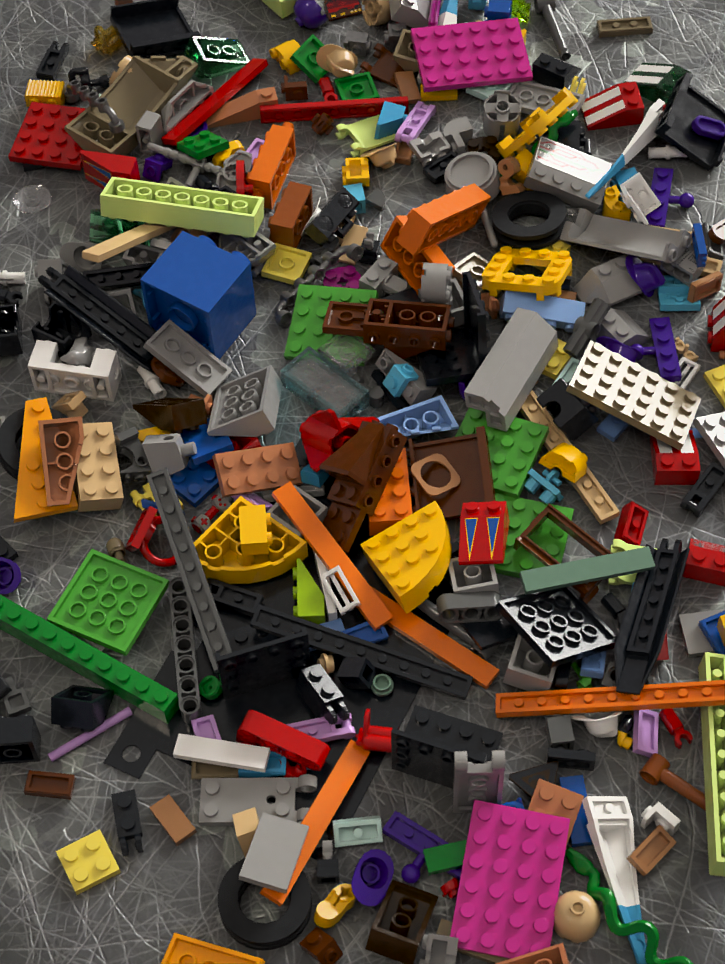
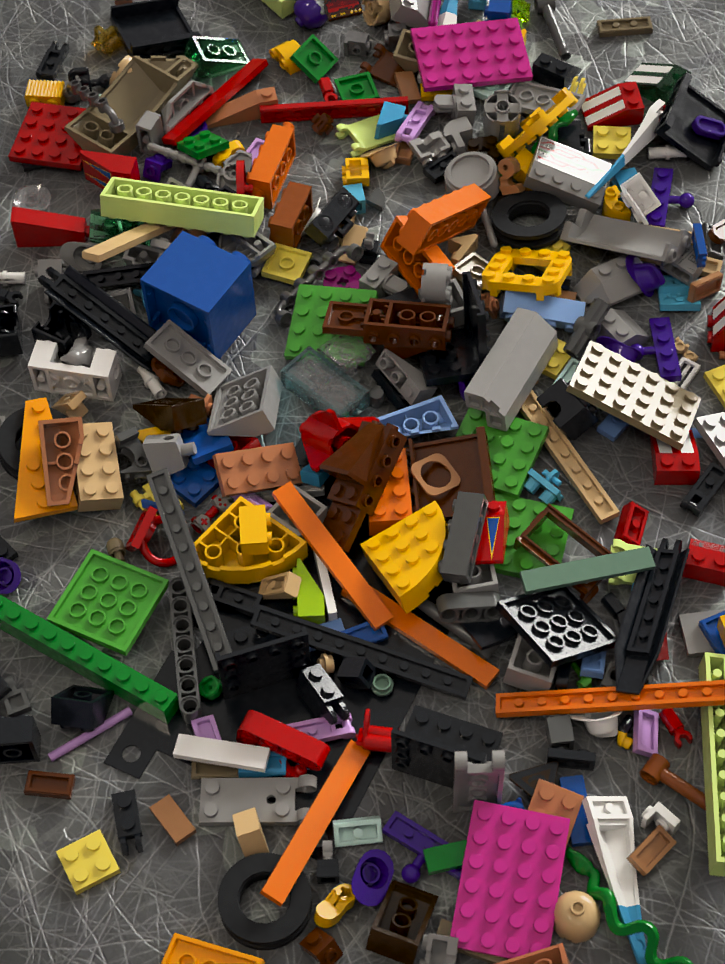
light grey tile [239,813,309,894] -> none
reddish brown bracket [281,75,308,101] -> none
tan piece [316,44,358,78] -> none
white tile [319,565,361,615] -> none
medium azure bracket [383,363,419,397] -> none
red plate [440,877,459,900] -> none
yellow cylinder [538,442,588,483] -> none
none -> red slope [10,207,91,248]
none -> tan slope [258,571,301,599]
none -> light grey brick [433,84,476,127]
none -> dark grey brick [438,491,489,585]
none -> tan slope [448,234,479,265]
none -> light yellow plate [592,125,631,159]

